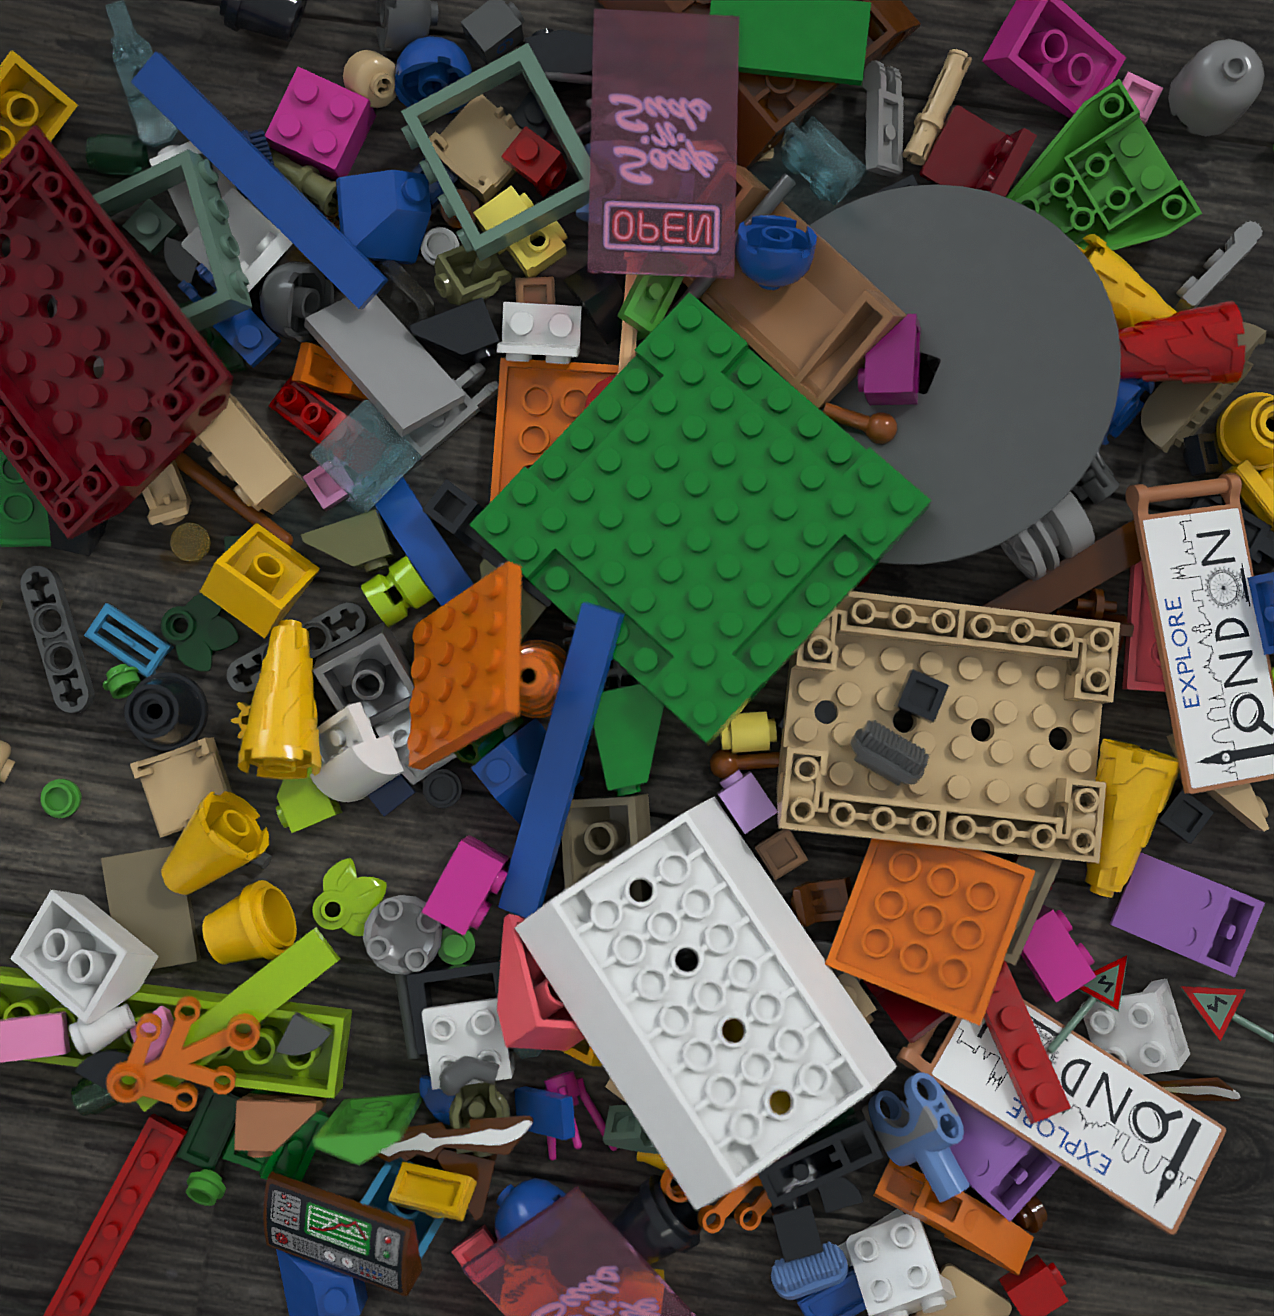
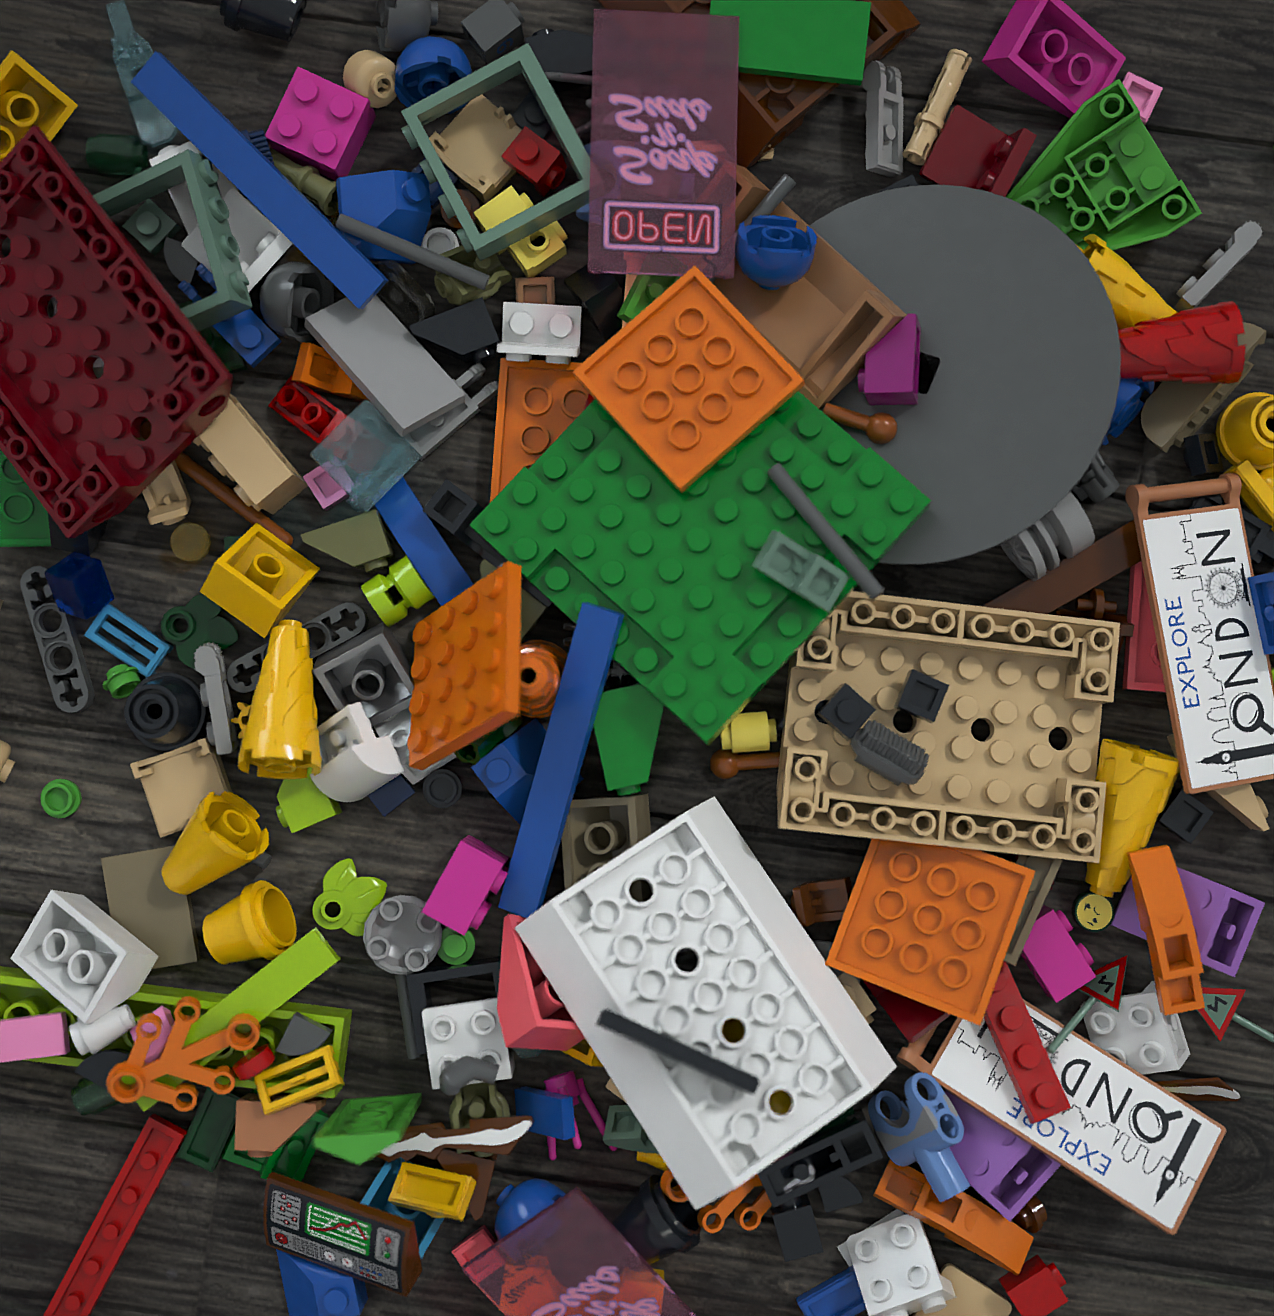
bright green plate [186,1169,226,1206] -> none
blue tile [419,1075,455,1125] -> none
lavender brick [717,770,778,834] -> none
medium nougat tile [754,828,808,880] -> none
medium blue piece [771,1241,848,1300] -> none
clear light blue bracket [780,116,868,206] -> none
light grey cylinder [1168,39,1265,136] -> none
none -> clear blue brick [44,552,115,620]
none -> light grey hinge [194,642,239,755]
none -> red tile [232,1044,275,1081]
none -> yellow tile [253,1045,344,1115]
none -> dark grey bar [336,213,490,290]
none -> orange plate [572,265,805,493]
none -> black tile [595,1009,760,1095]
none -> sand green slope [752,530,850,612]
none -> dark grey bar [767,463,884,601]
none -> black plate [817,683,876,741]
none -> light yellow tile [1071,891,1114,932]
none -> orange slope [1127,845,1205,1016]

